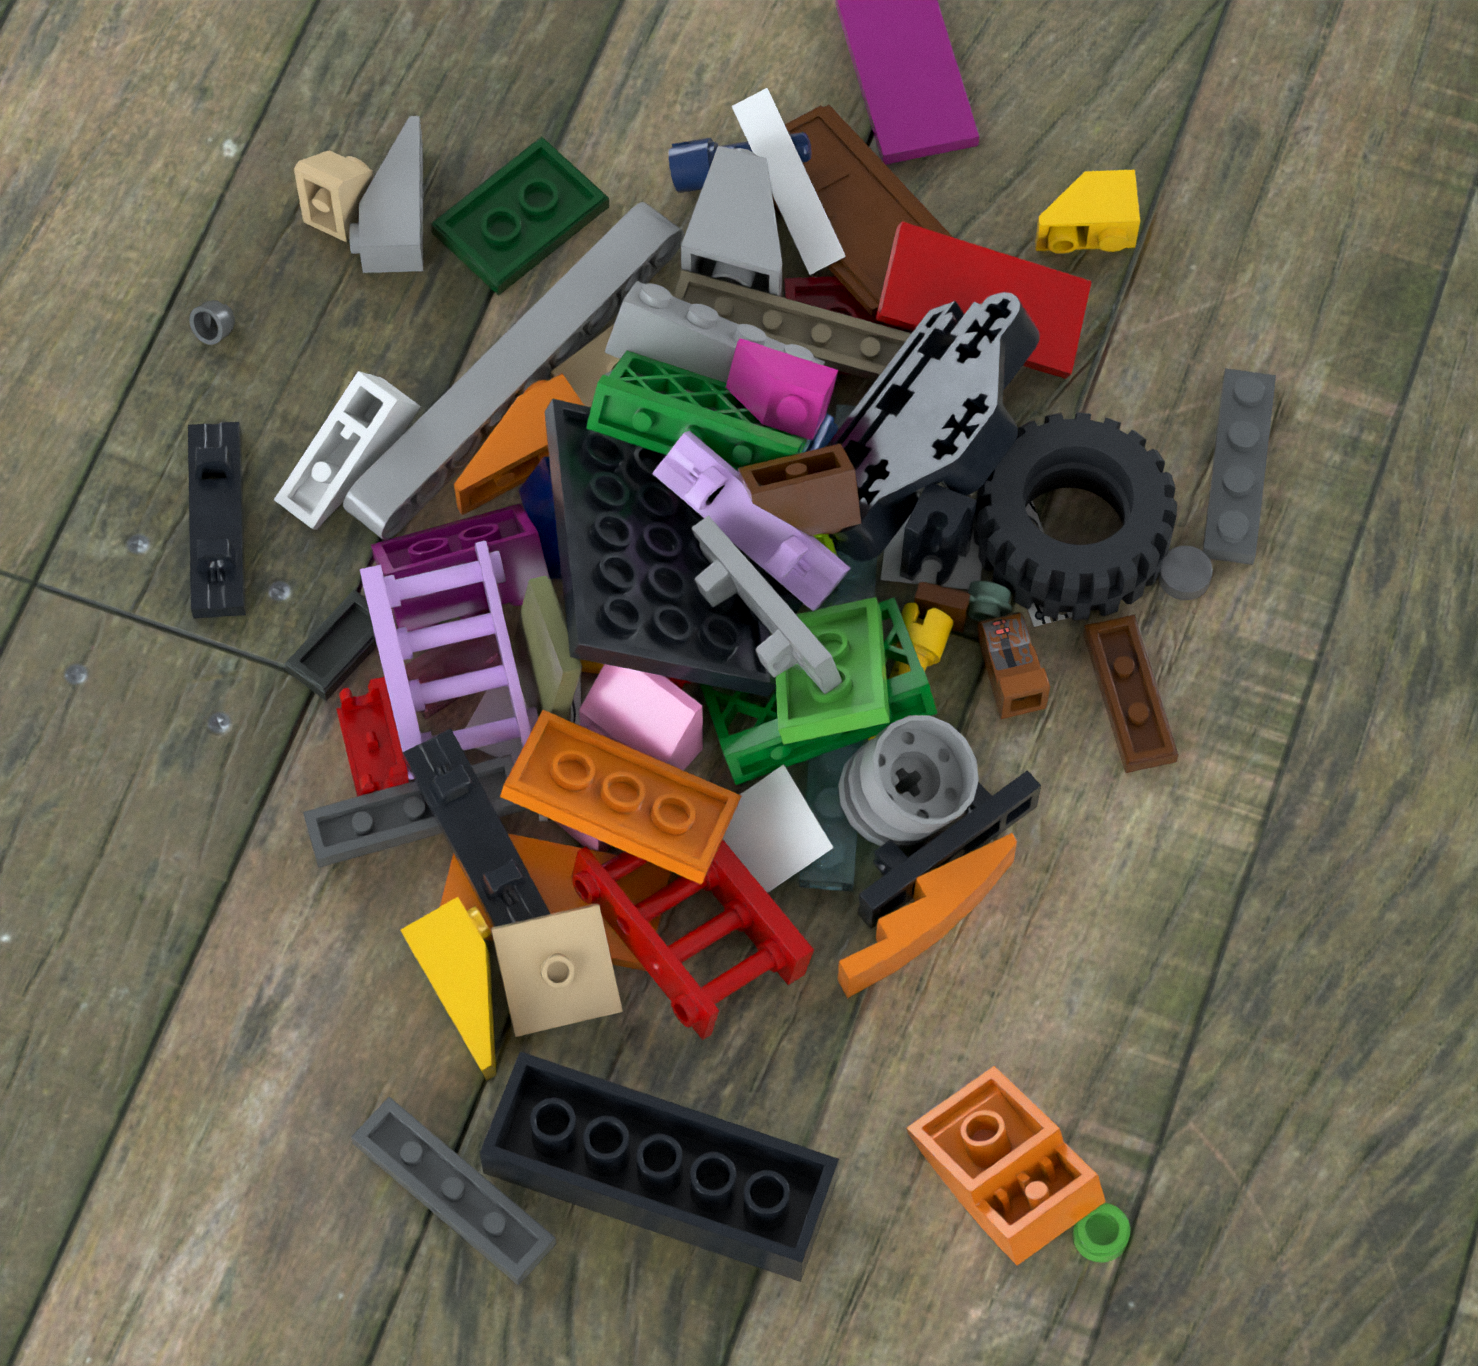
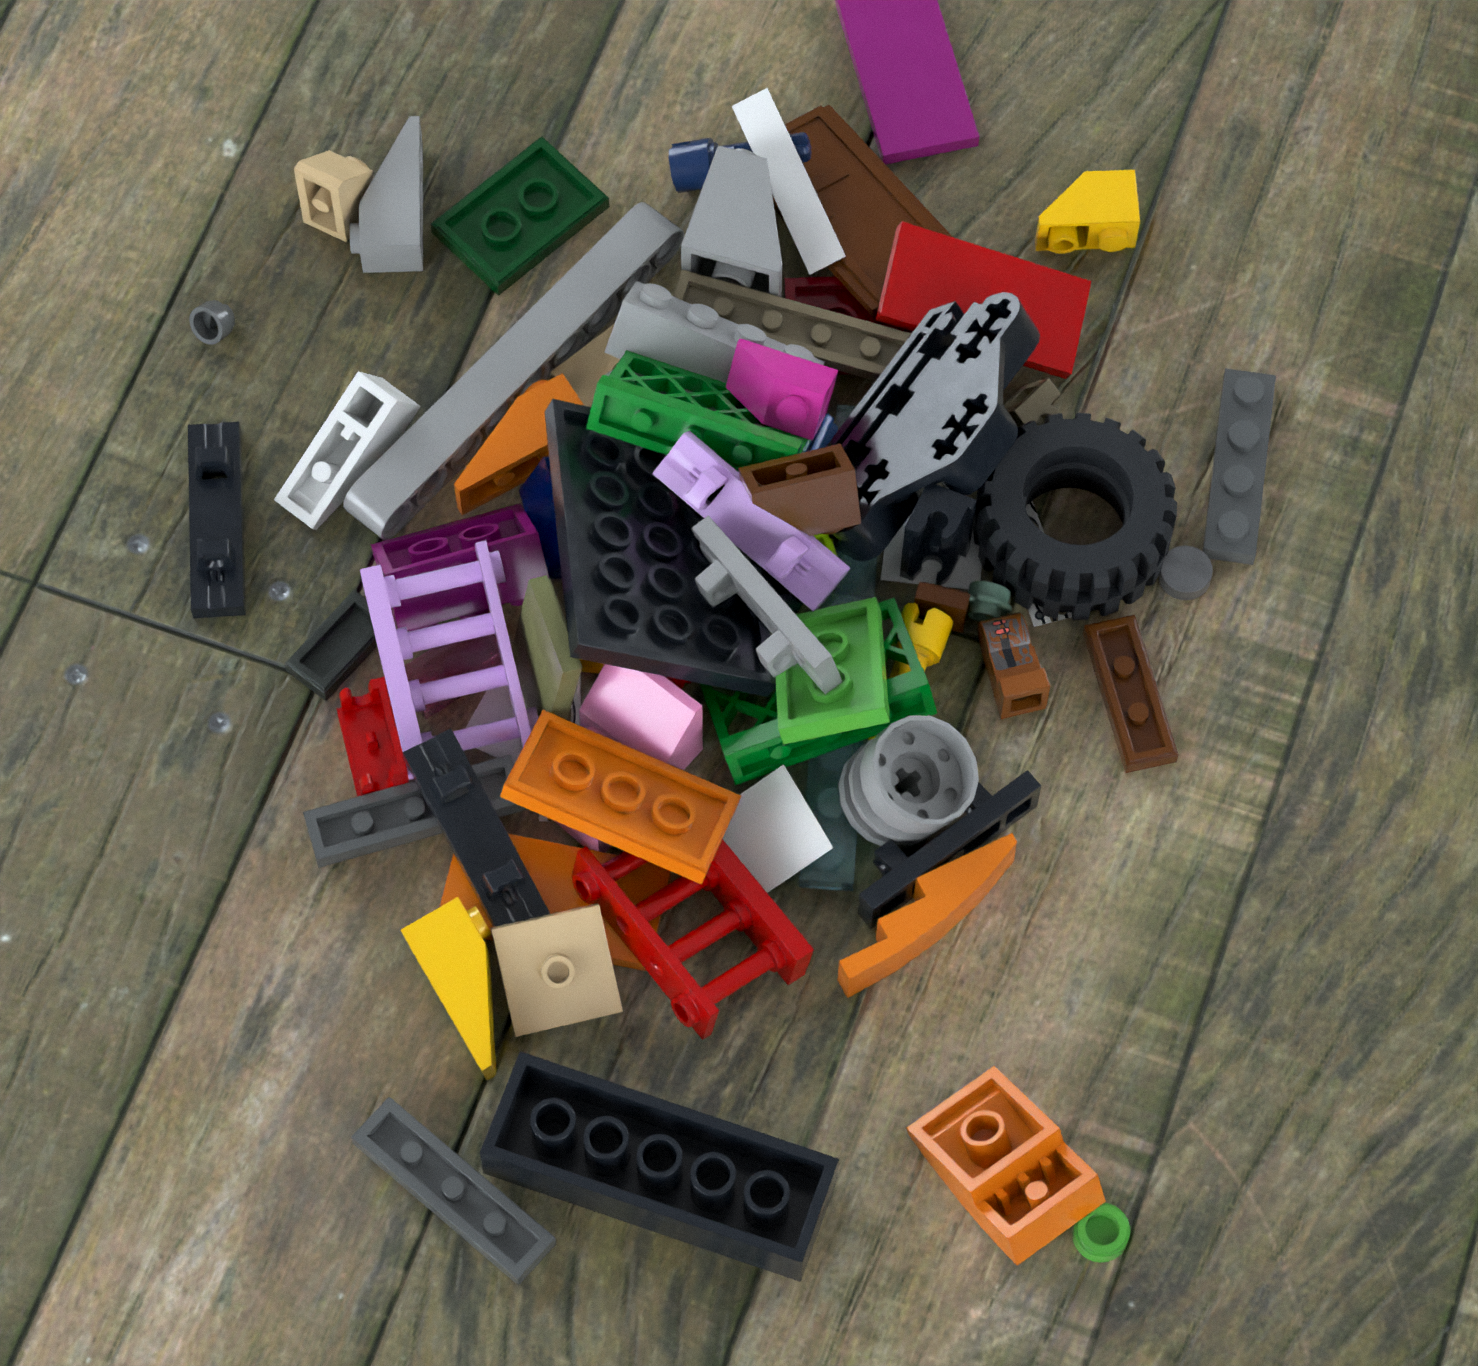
none -> dark tan tile [1004,378,1061,427]

